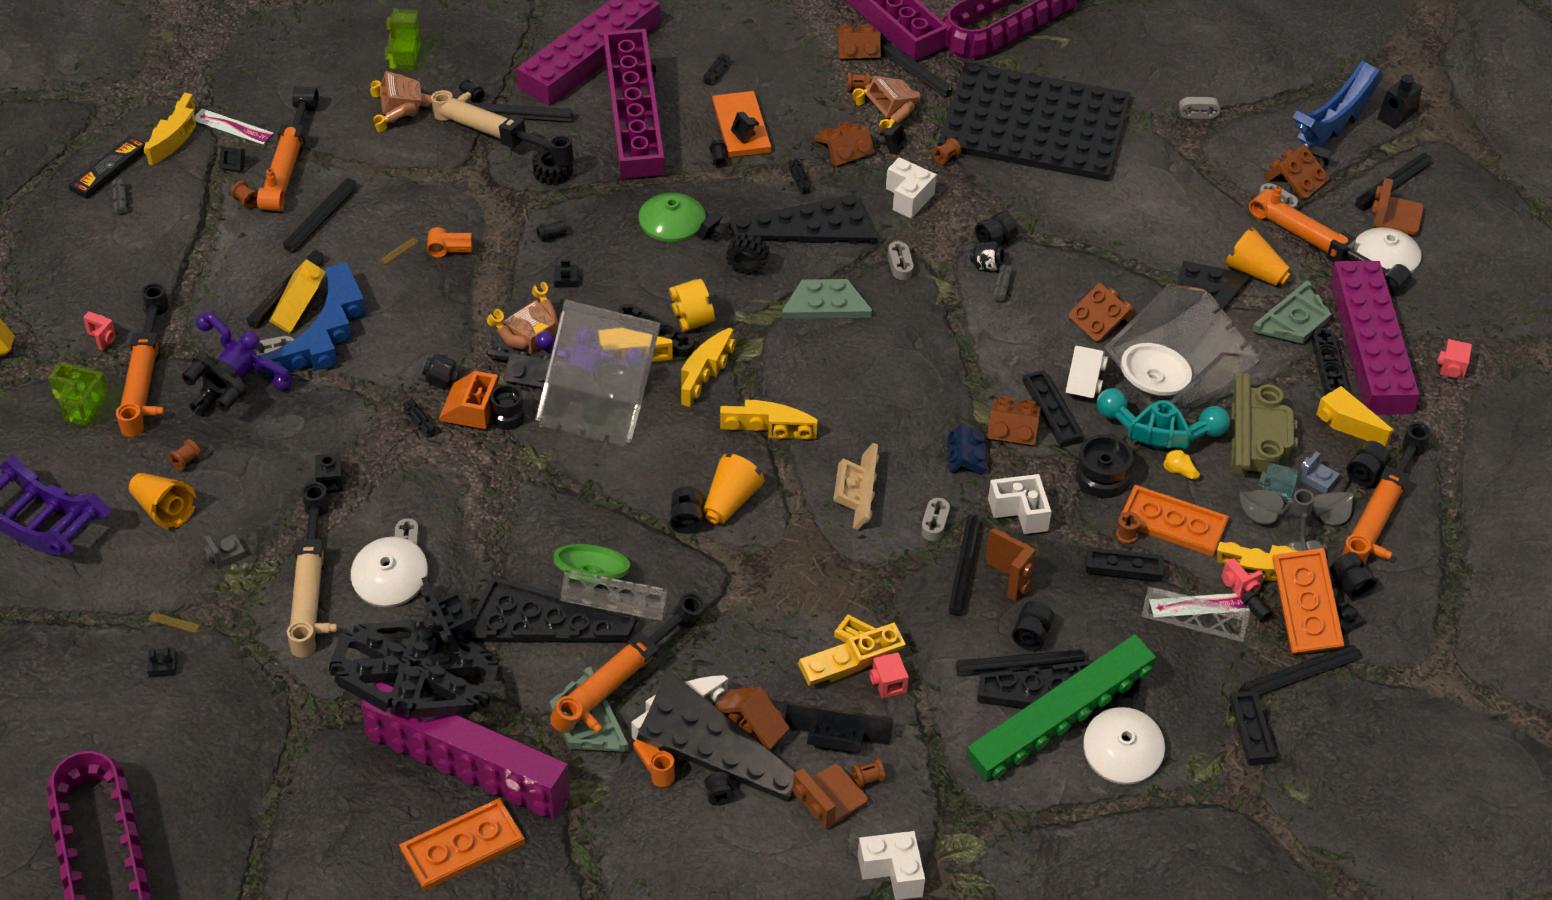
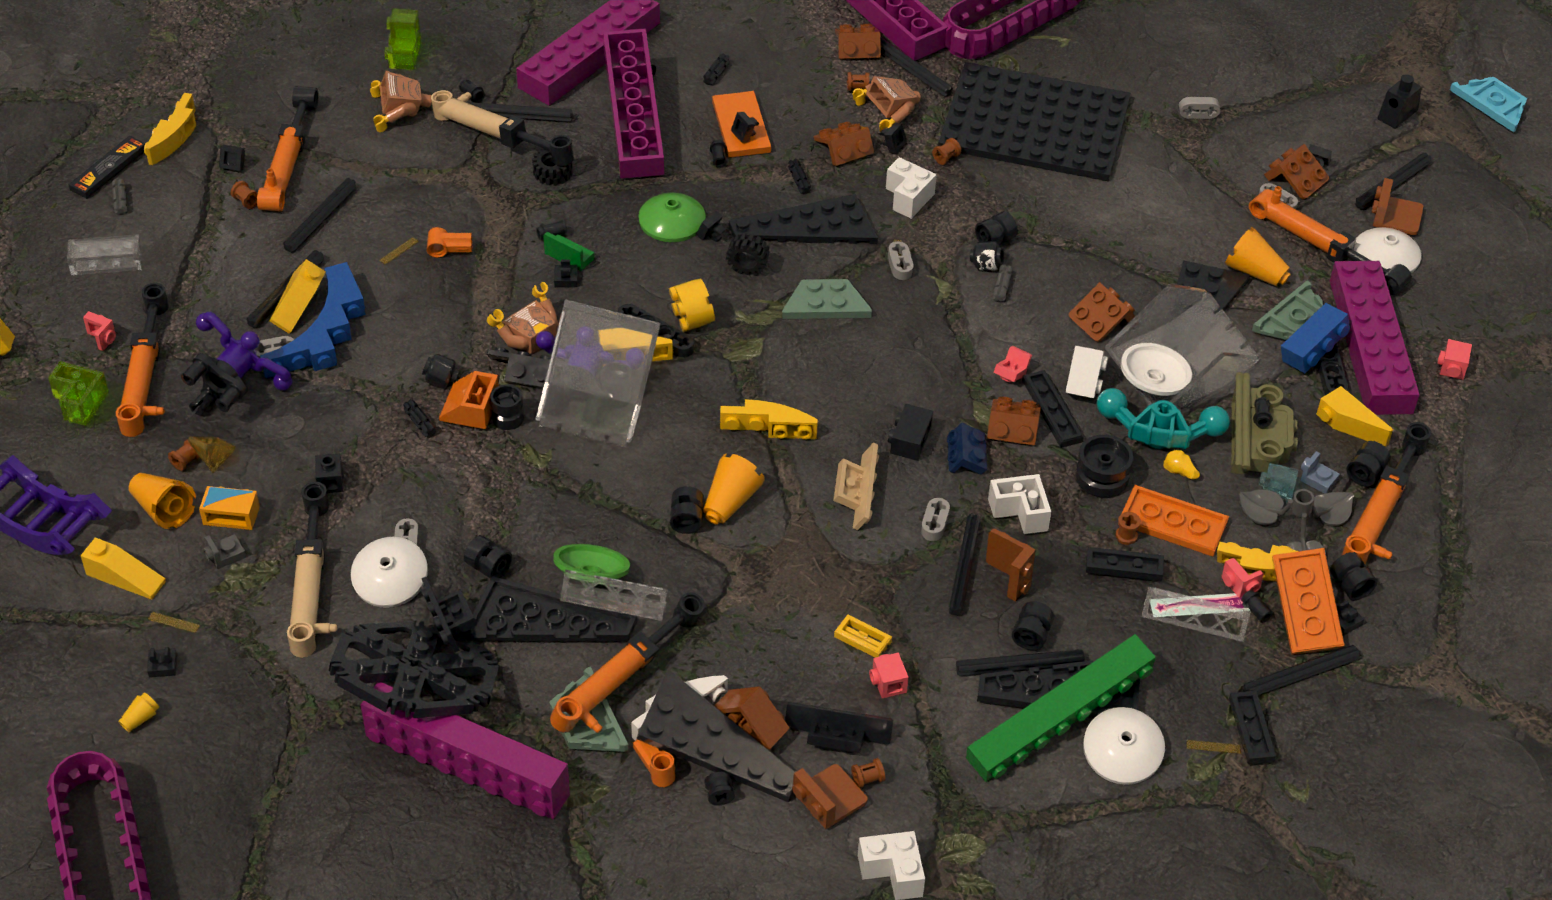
sticker [195,109,273,145] -> none
orange tile [399,798,525,891] -> none
yellow slope [681,328,736,407] -> none
yellow slope [798,622,906,686] -> none
blue arch [1292,61,1384,149] -> none
none -> clear brick [67,234,142,275]
none -> yellow slope [81,538,166,600]
none -> yellow cone [118,693,159,733]
none -> clear yellow slope [188,436,236,473]
none -> light orange brick [199,486,260,530]
none -> black wheel [464,535,512,579]
none -> green panel [543,232,595,271]
none -> black brick [888,404,934,461]
none -> coral bracket [994,346,1032,382]
none -> clear yellow piece [1187,740,1241,754]
none -> black pin [1253,397,1273,428]
none -> blue brick [1281,303,1350,373]
none -> medium azure wing [1450,77,1527,132]

